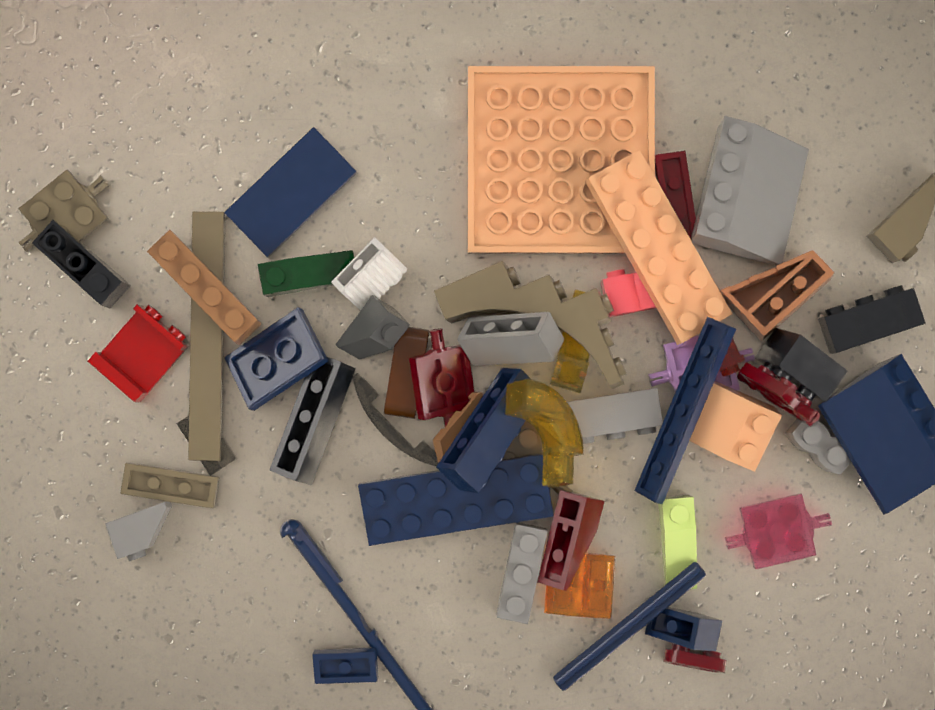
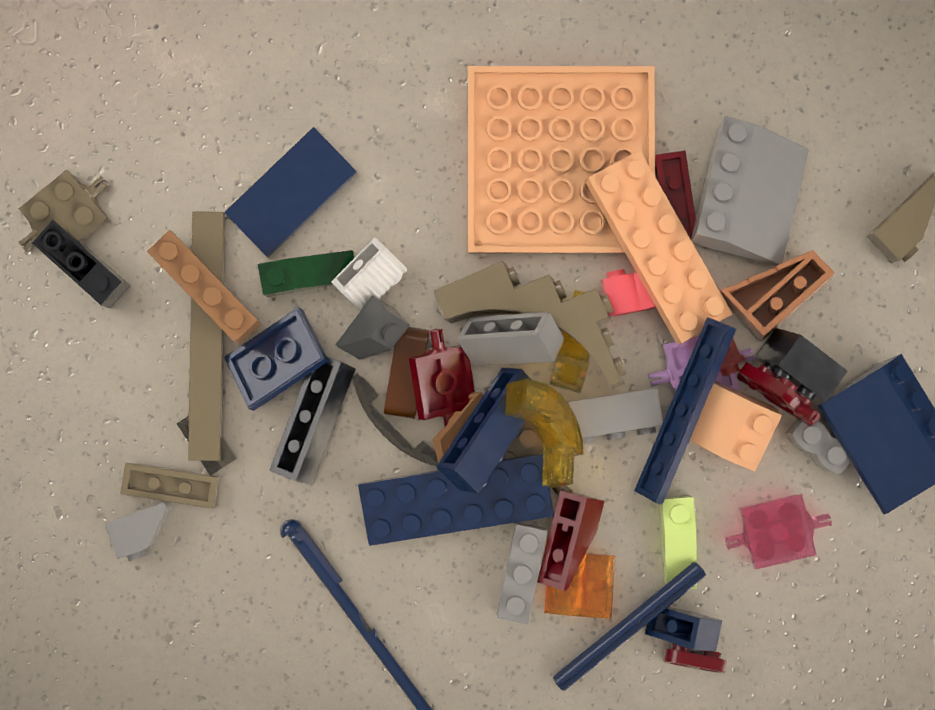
red panel [88,304,189,402] -> none
dark blue plate [312,648,379,684] -> none
black brick [818,285,926,354] -> none

